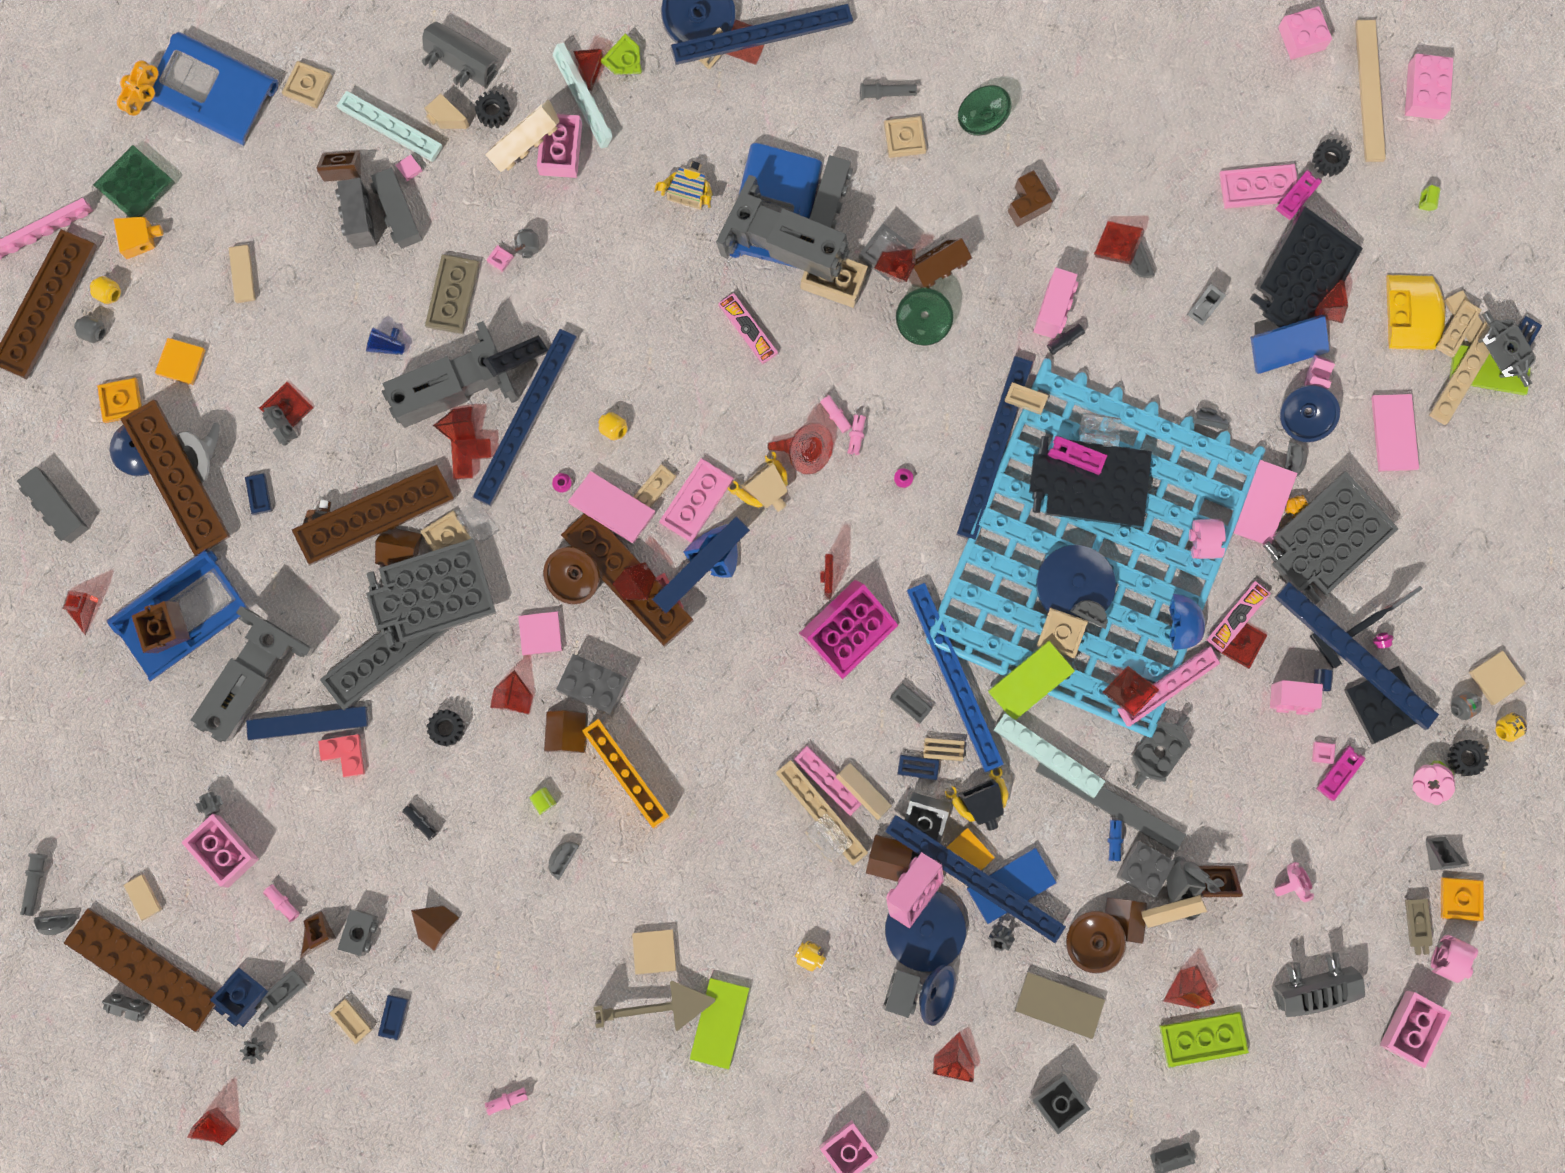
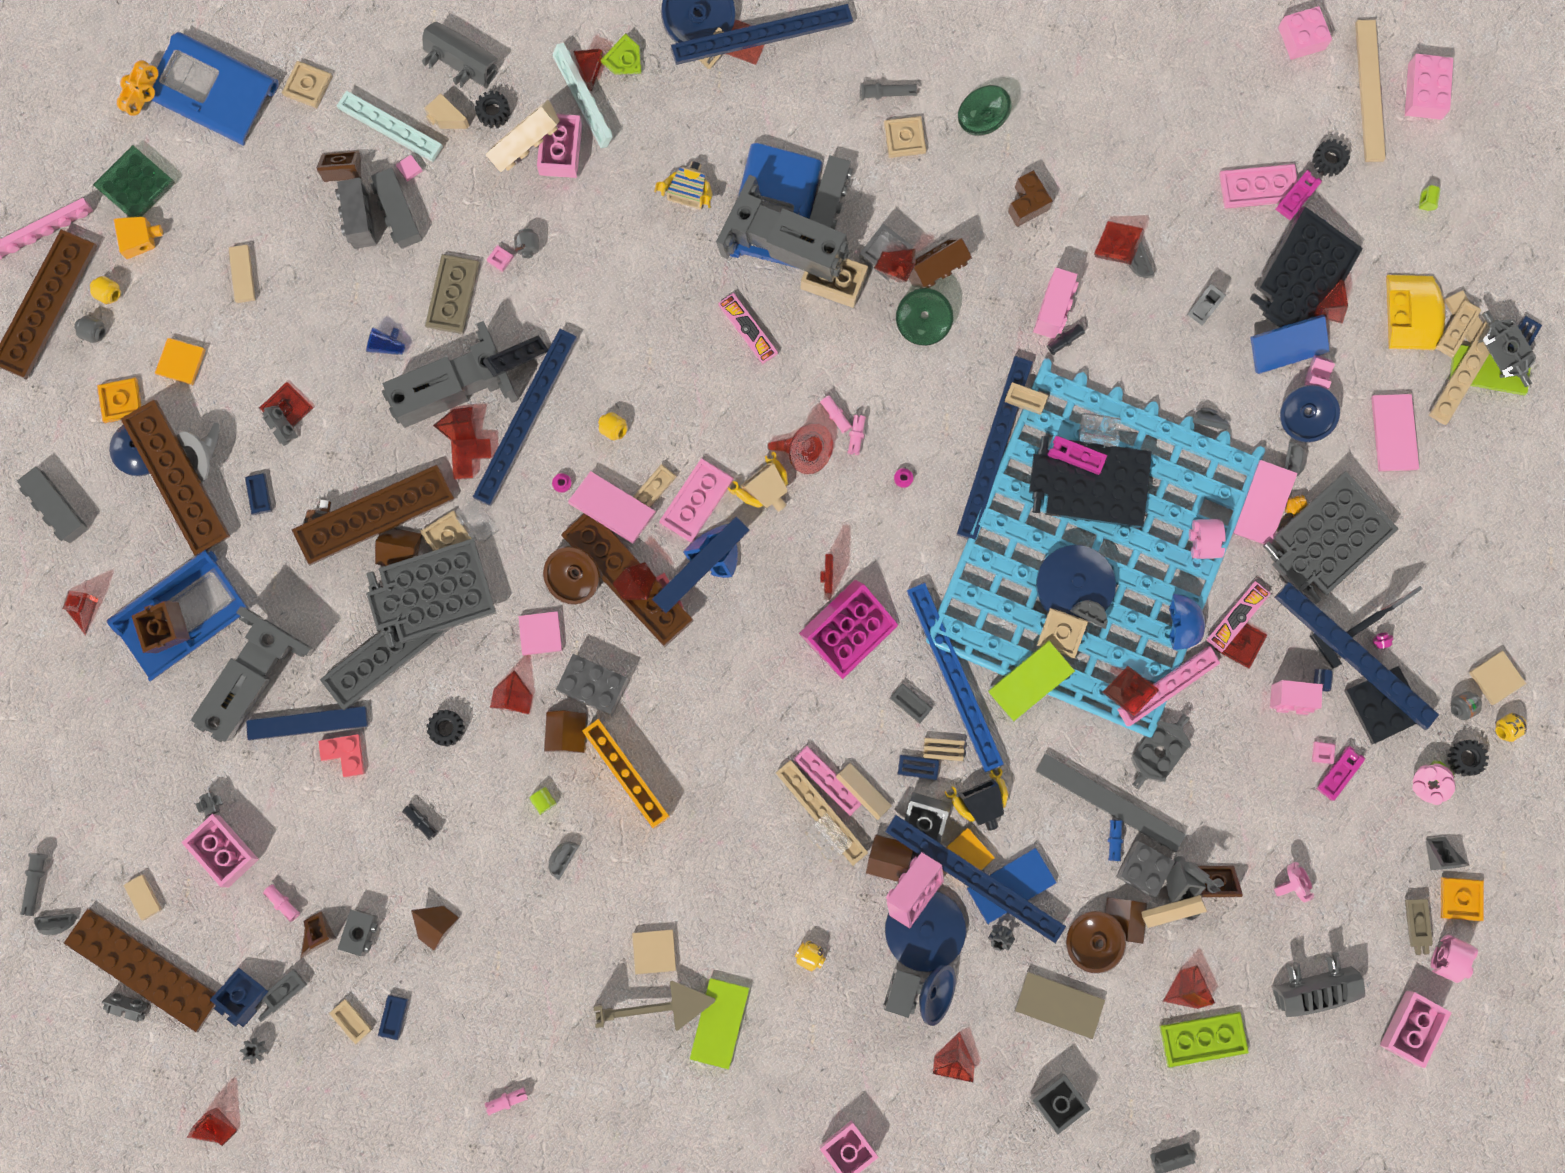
light aqua plate [993,714,1105,798] -> none

